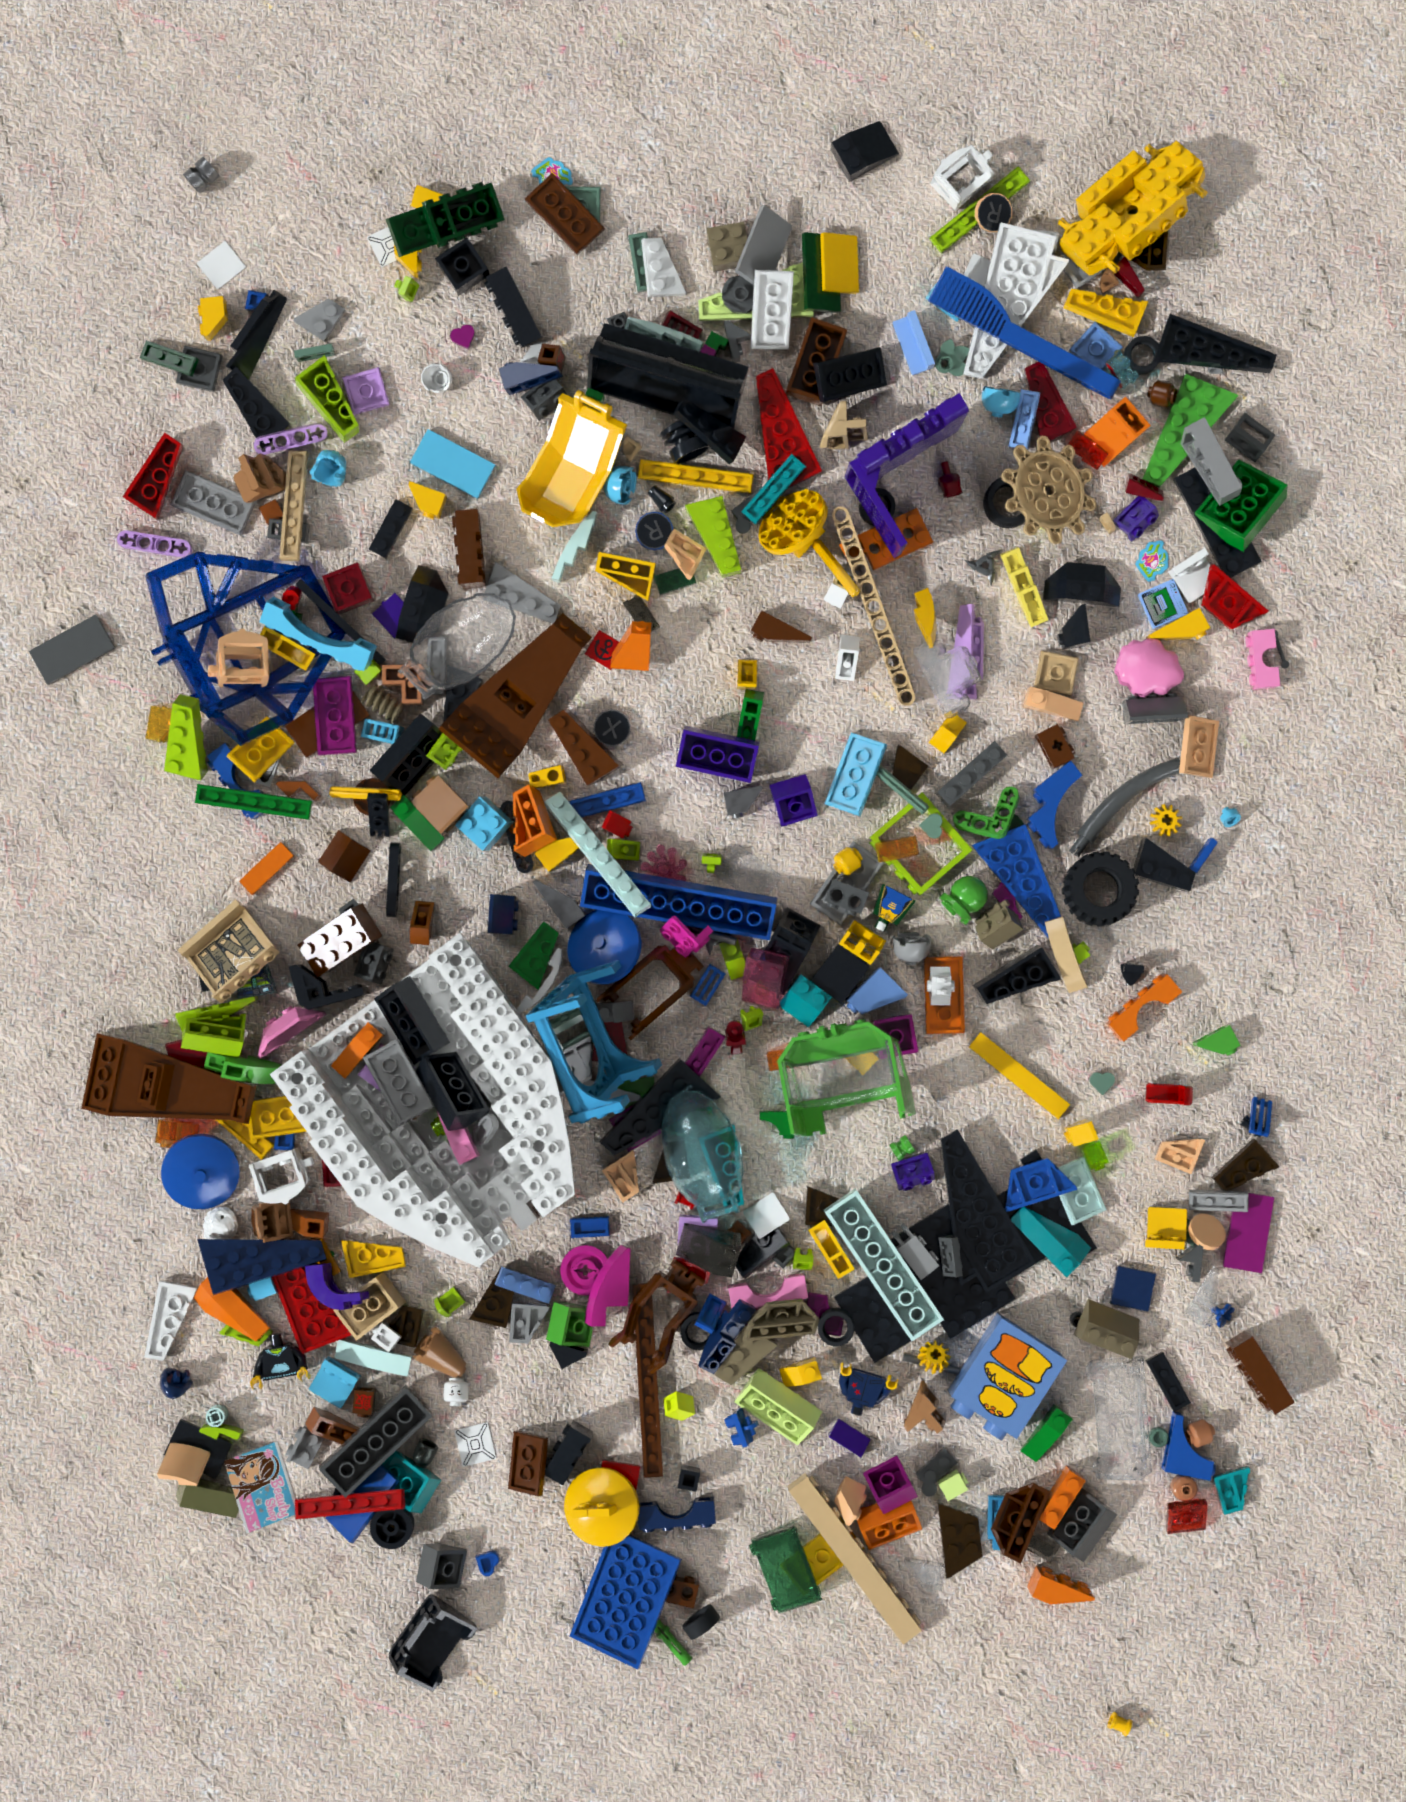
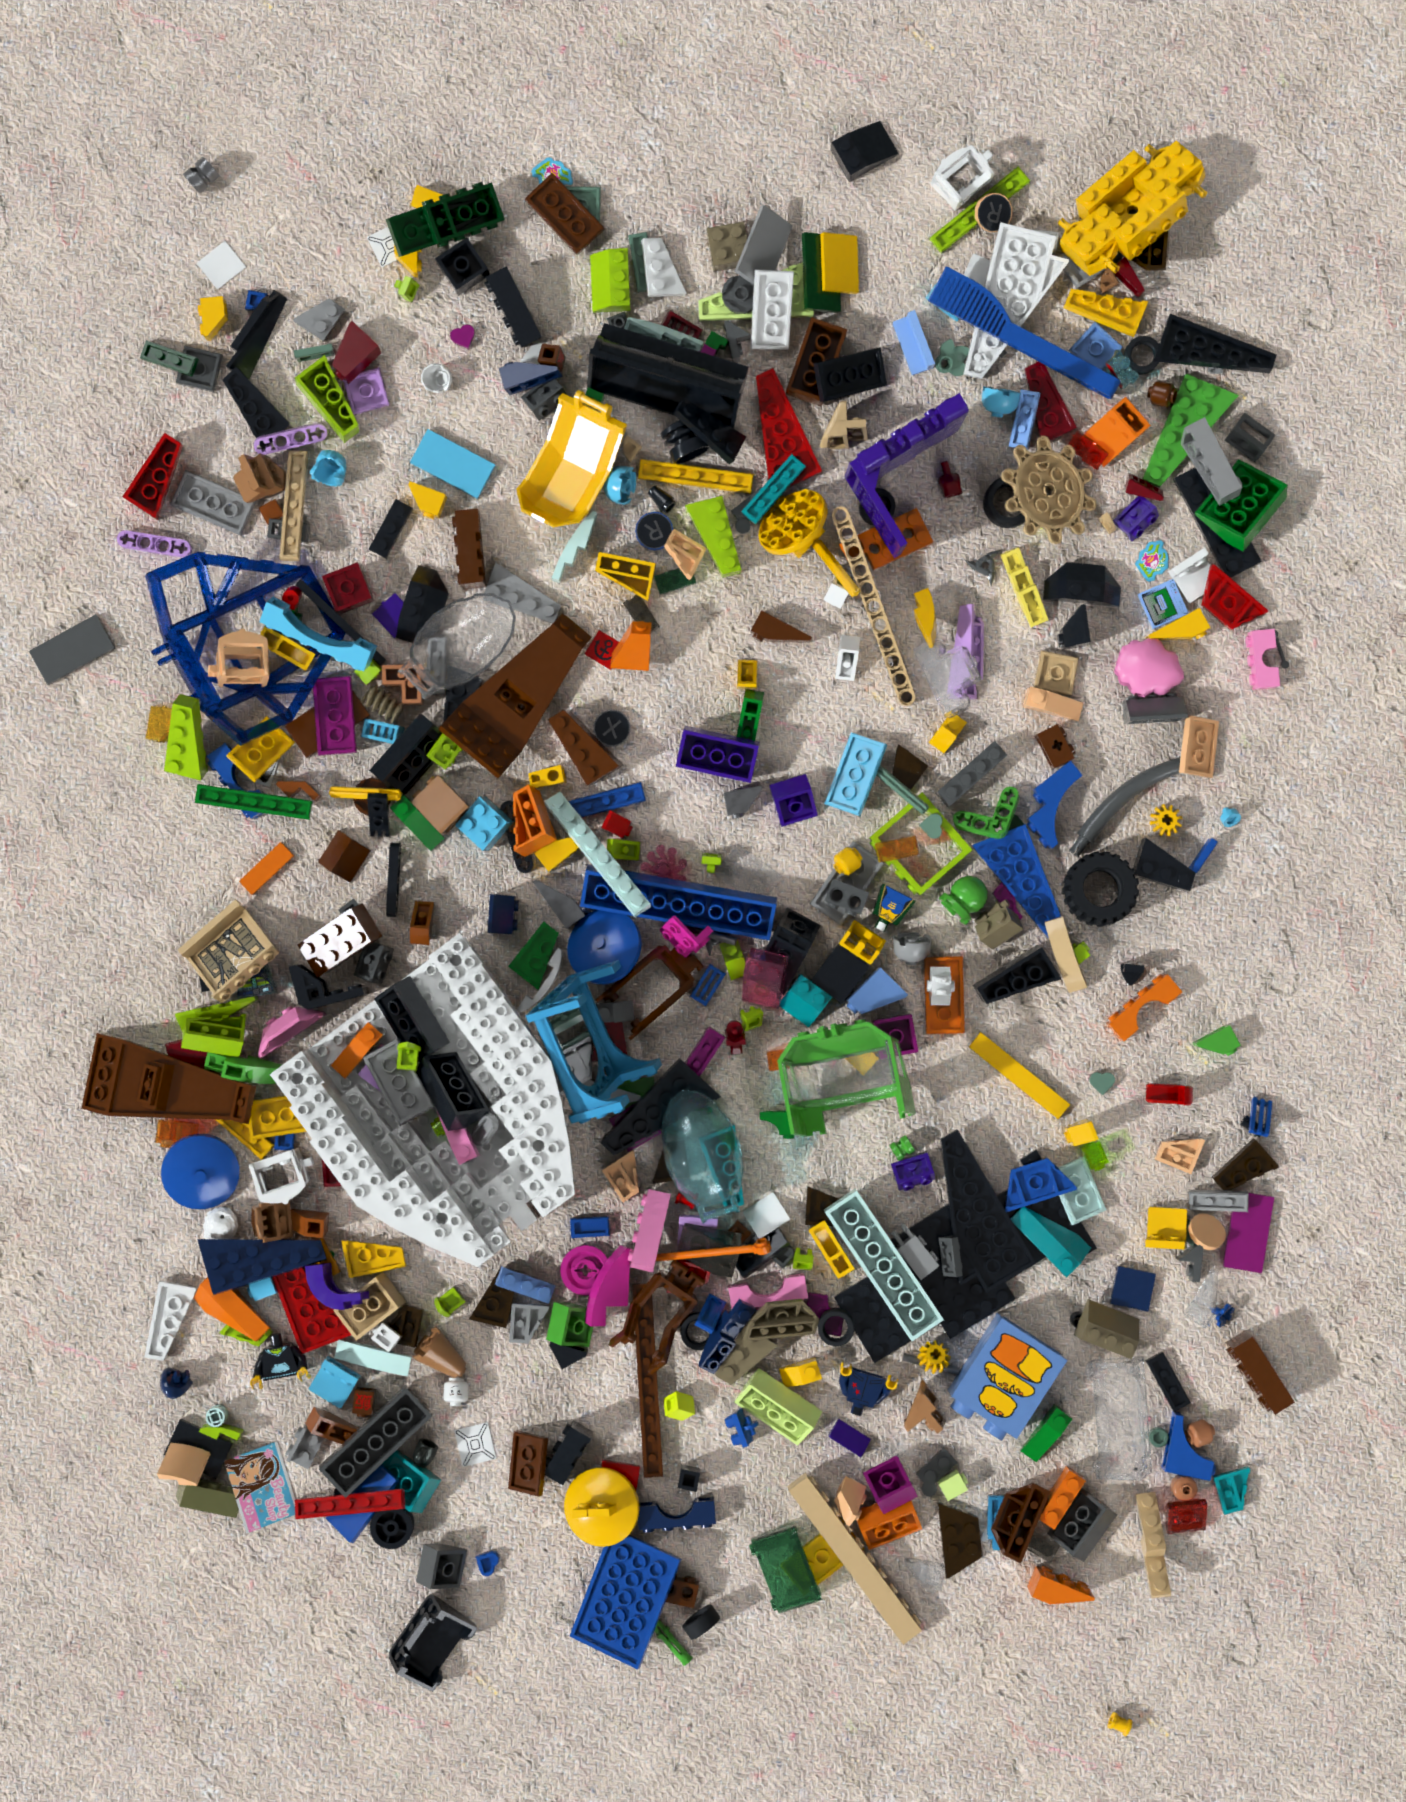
none -> dark red slope [332,321,381,384]
none -> lime tile [397,1042,421,1071]
none -> lime slope [590,248,631,313]
none -> bright pink brick [628,1189,671,1272]
none -> orange hinge [655,1238,772,1262]
none -> tan bracket [1136,1492,1171,1598]

